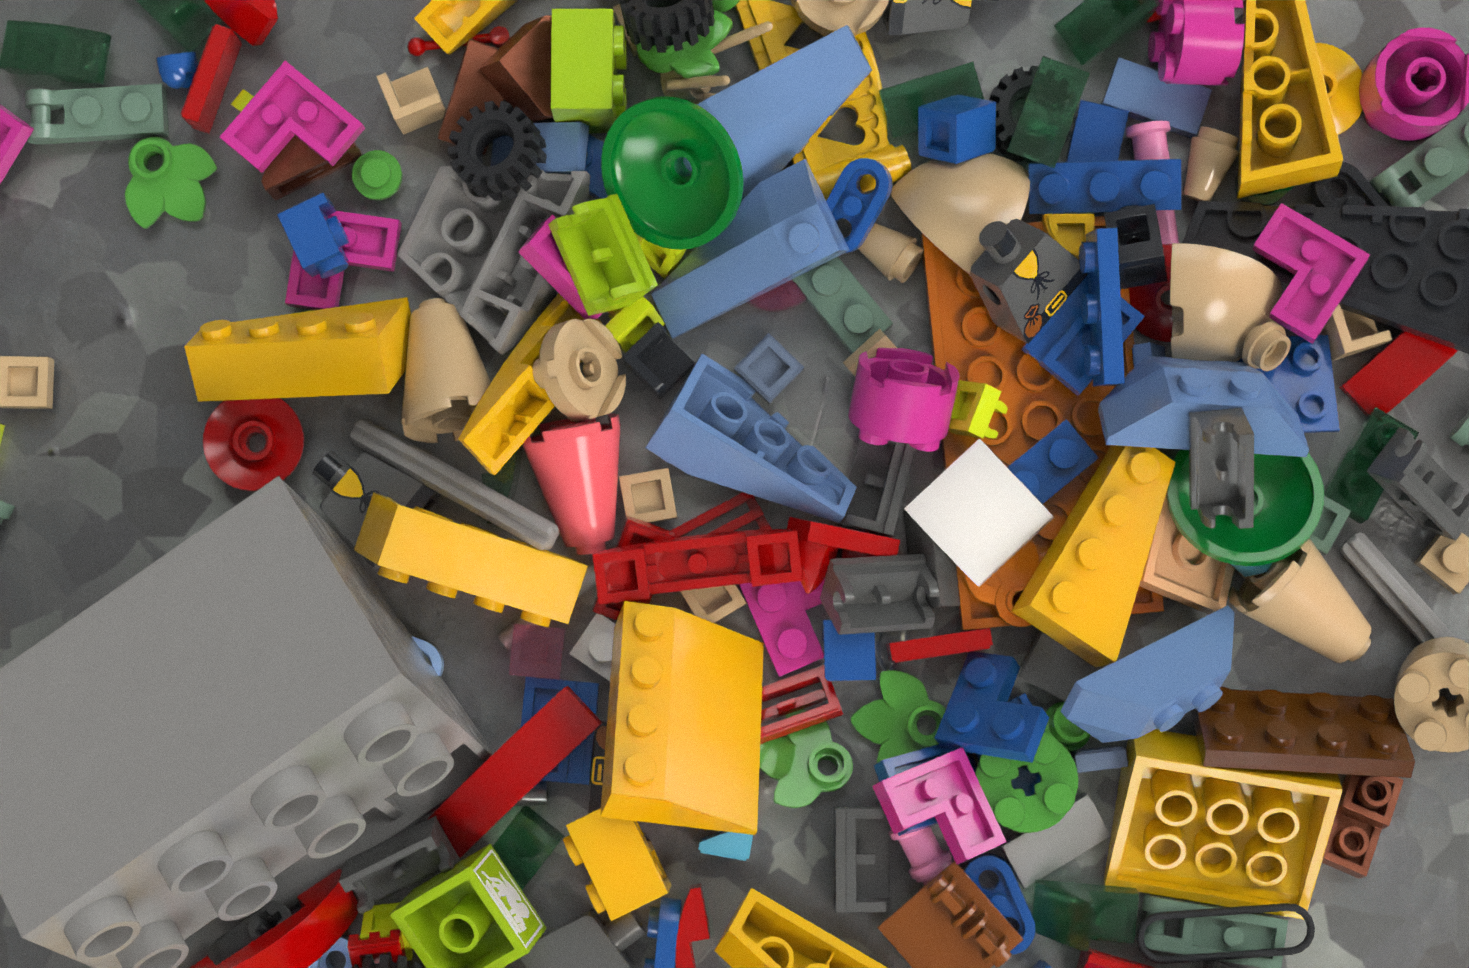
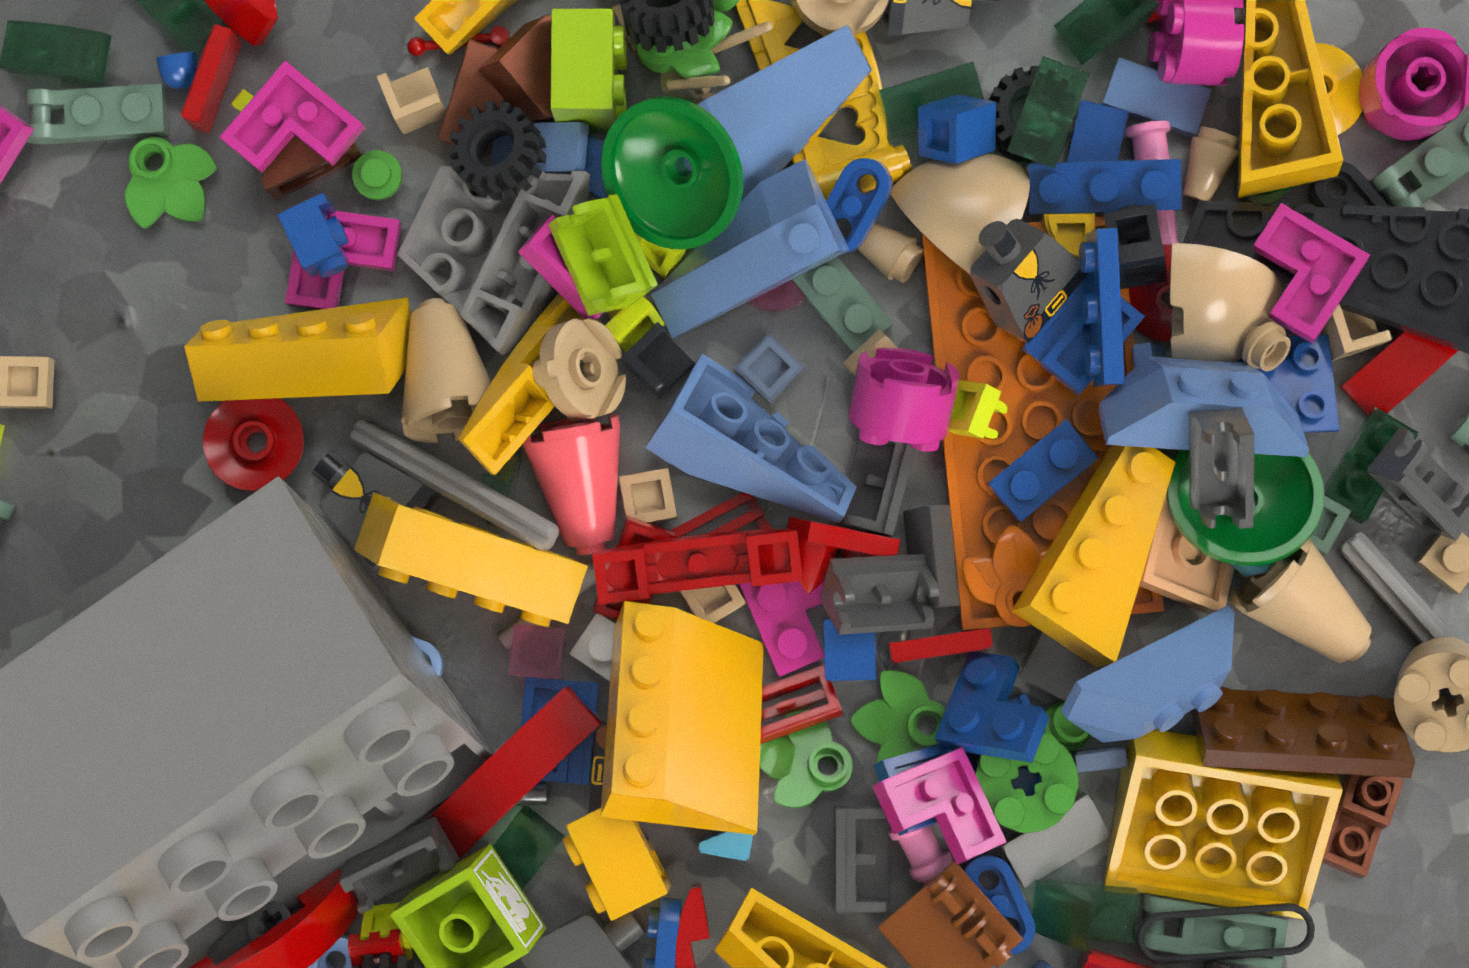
white slope [904,438,1054,587] -> none

